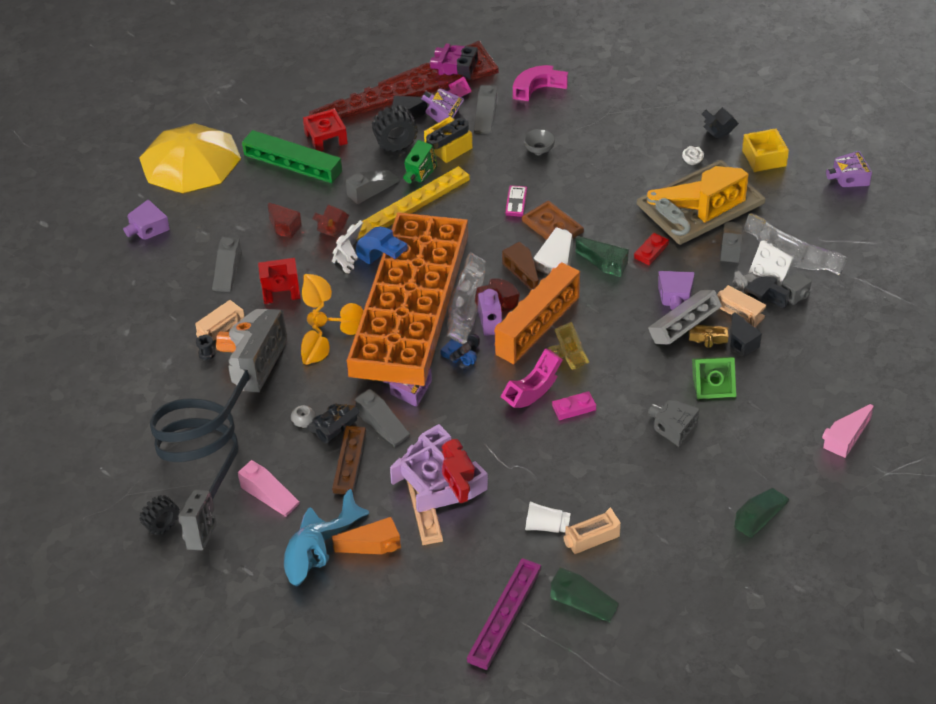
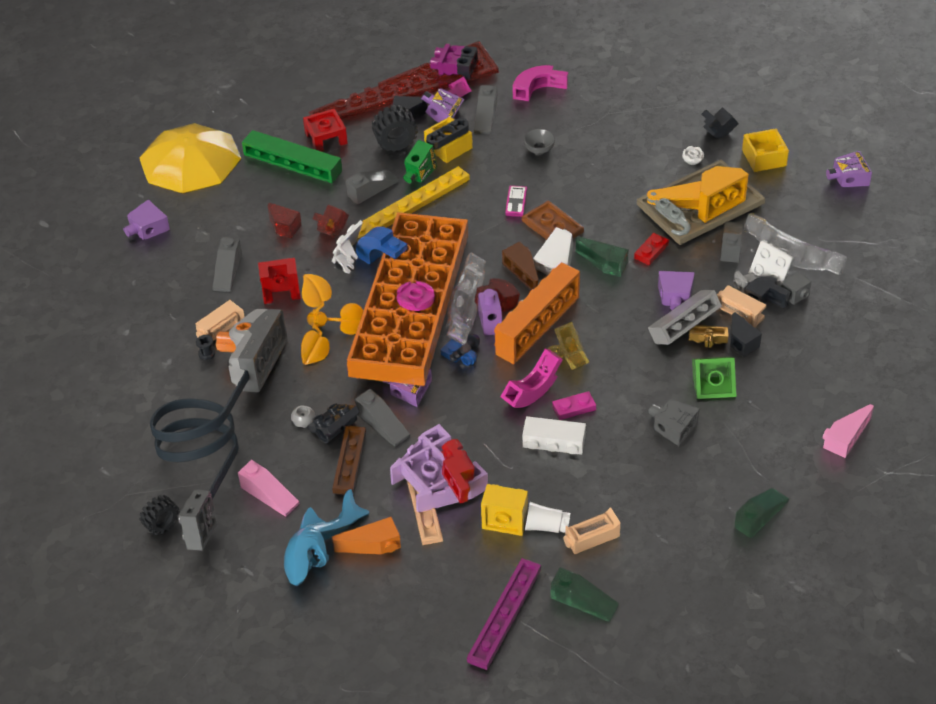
none -> dark pink tile [397,281,435,311]
none -> yellow container [481,484,528,536]
none -> white brick [522,416,586,455]

